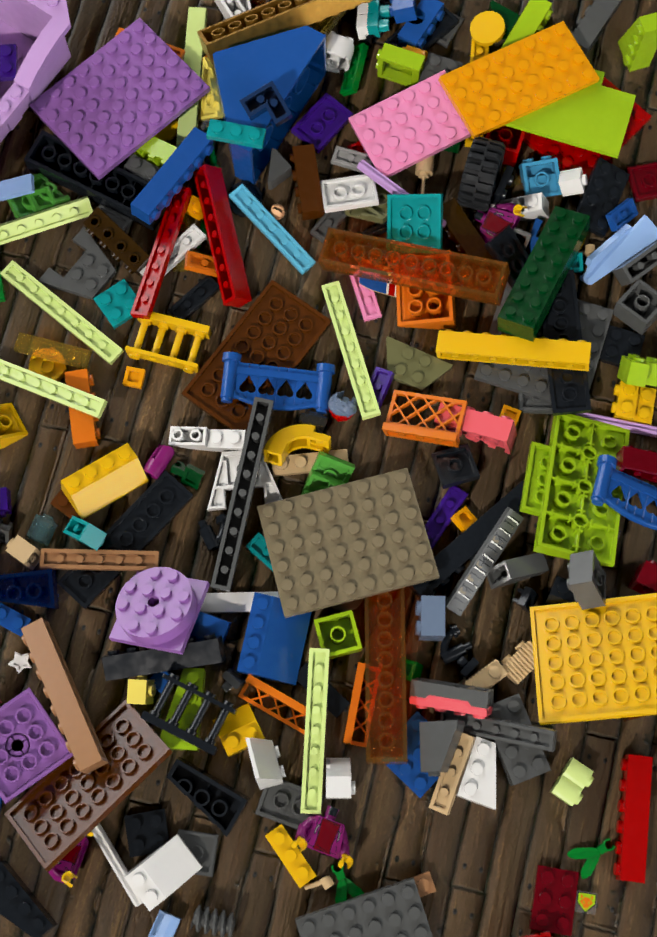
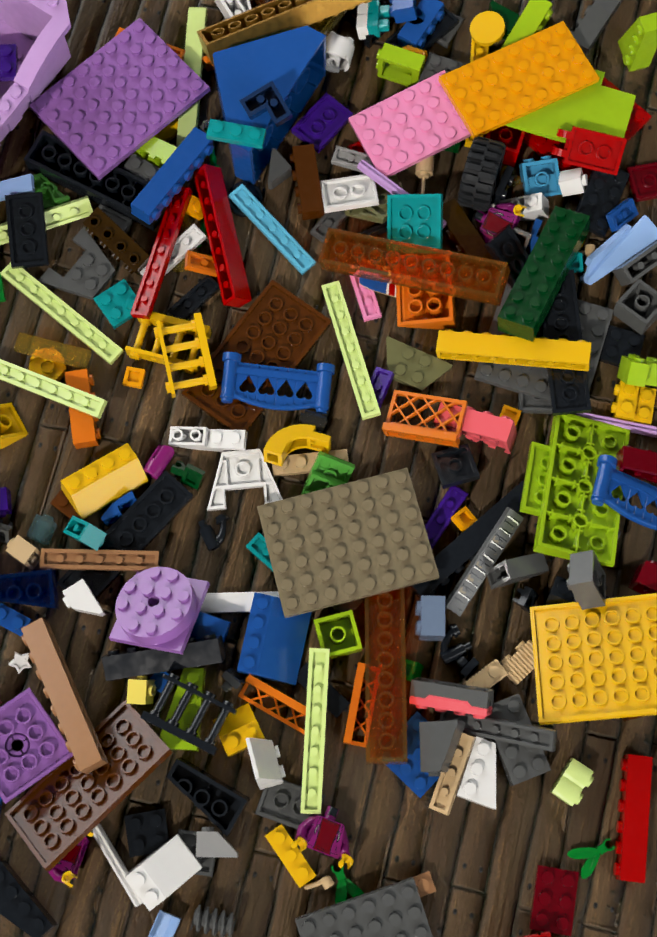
light yellow wing [198,57,223,122] -> none
dark grey brick [210,397,274,592] -> none
light nougat hinge [270,204,285,220] -> none
white wedge [326,758,355,799] -> none
sand blue piece [328,391,358,422] -> none
green plate [340,43,369,97] -> none
tile [574,890,598,915] -> none
none -> black tile [5,192,50,269]
none -> white slope [62,579,106,617]
none -> blue slope [101,491,137,526]
none -> yellow fence [153,312,217,398]
none -> light grey slope [196,827,239,858]
none -> red tile [551,126,627,176]

